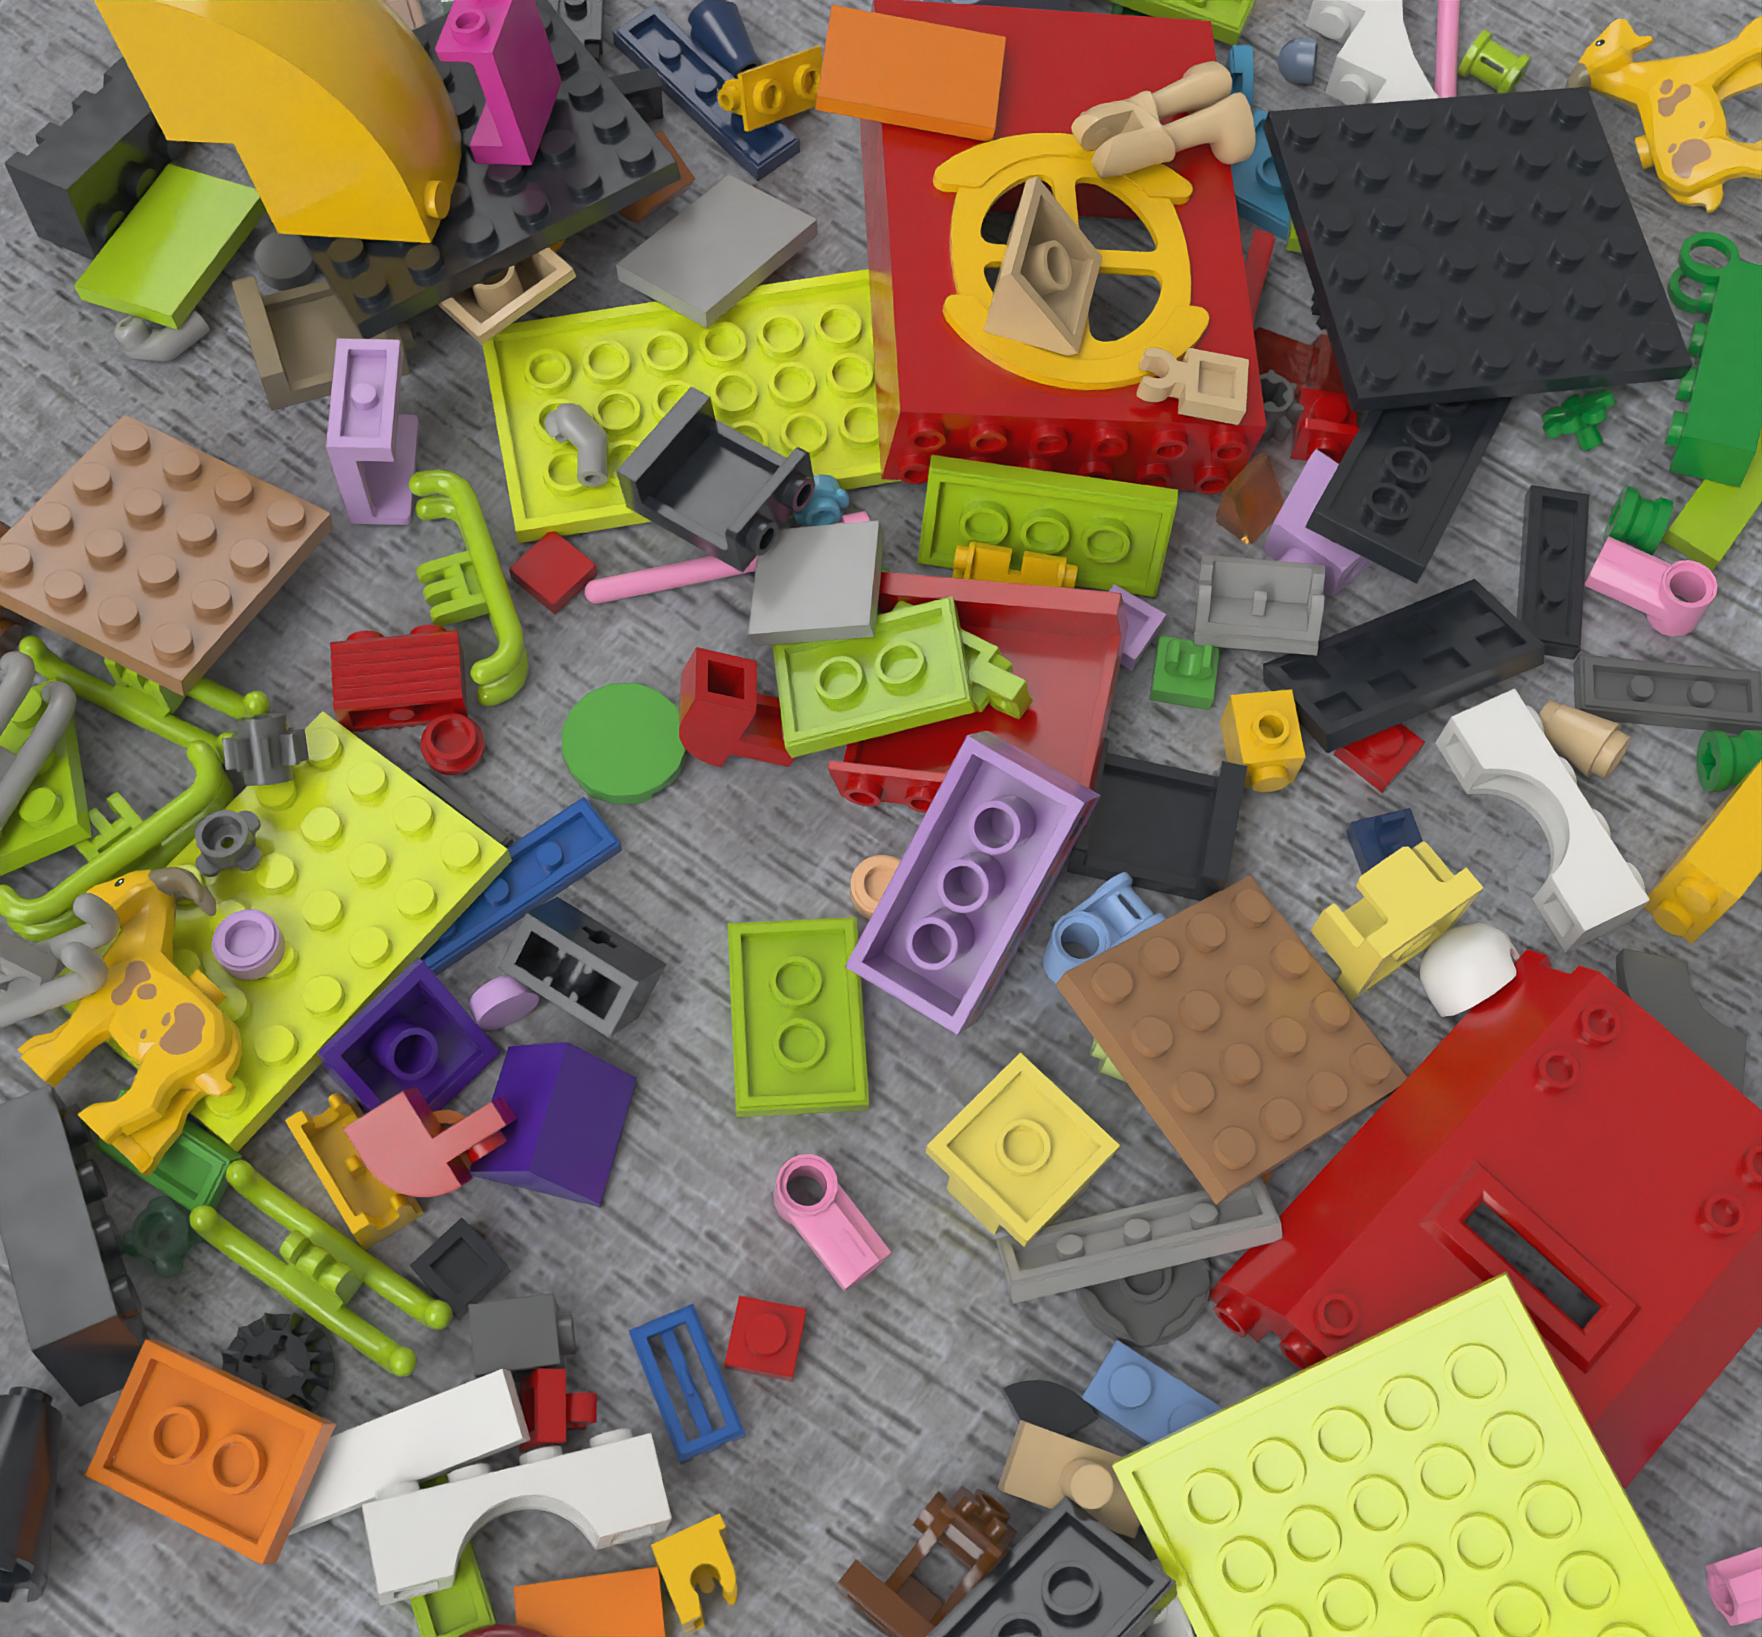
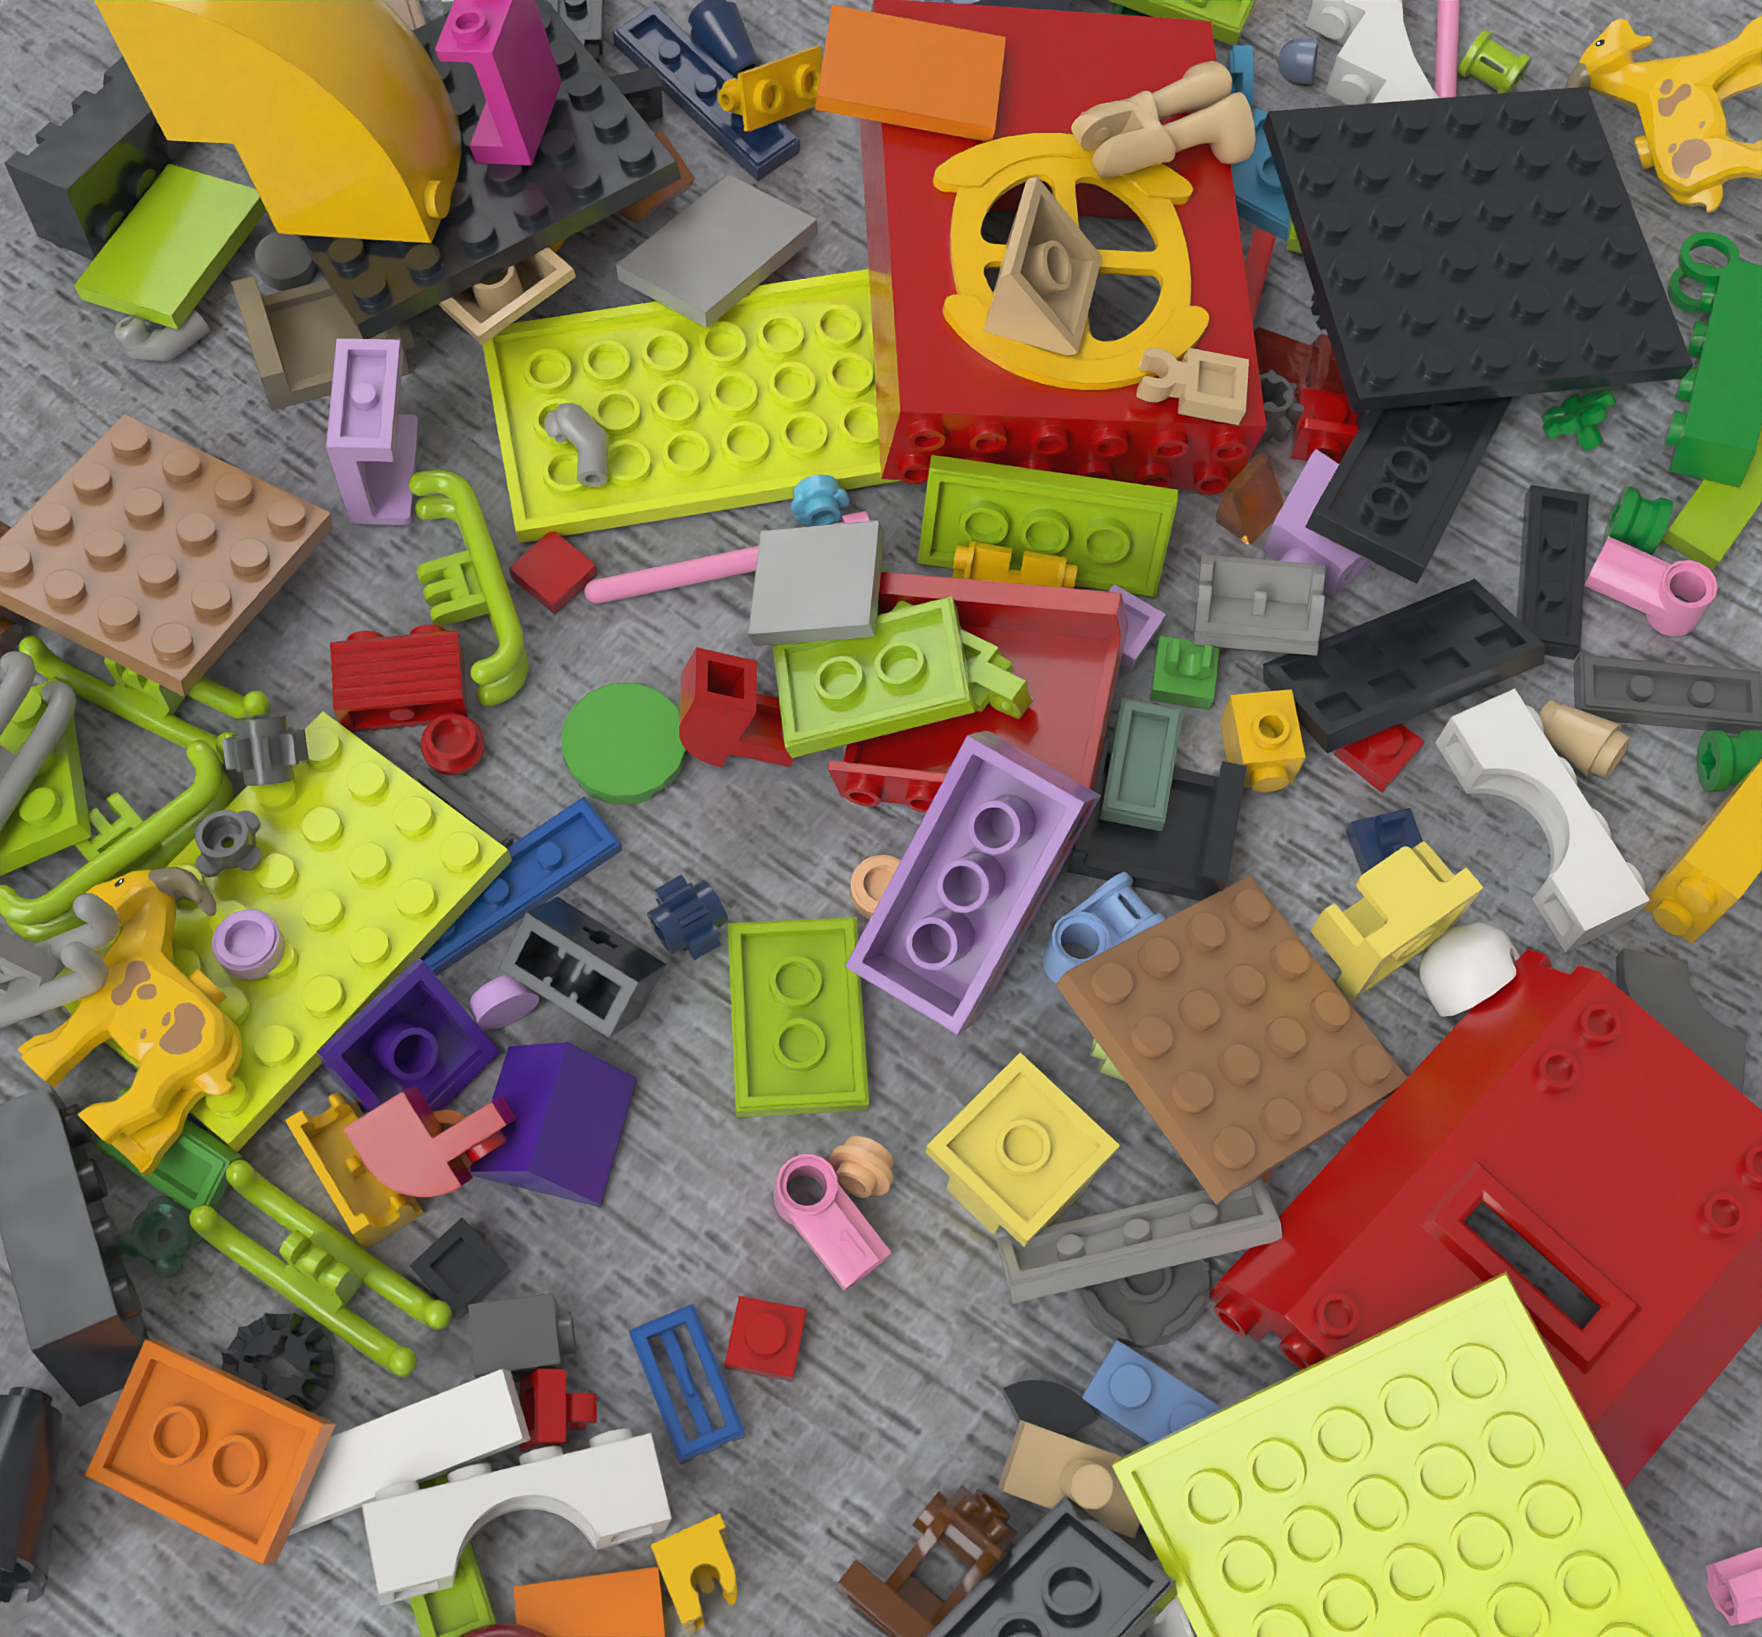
black panel [616,387,815,573] -> none
none -> dark blue gear [647,874,728,960]
none -> light nougat plate [828,1136,894,1198]
none -> sand green tile [1099,698,1183,831]

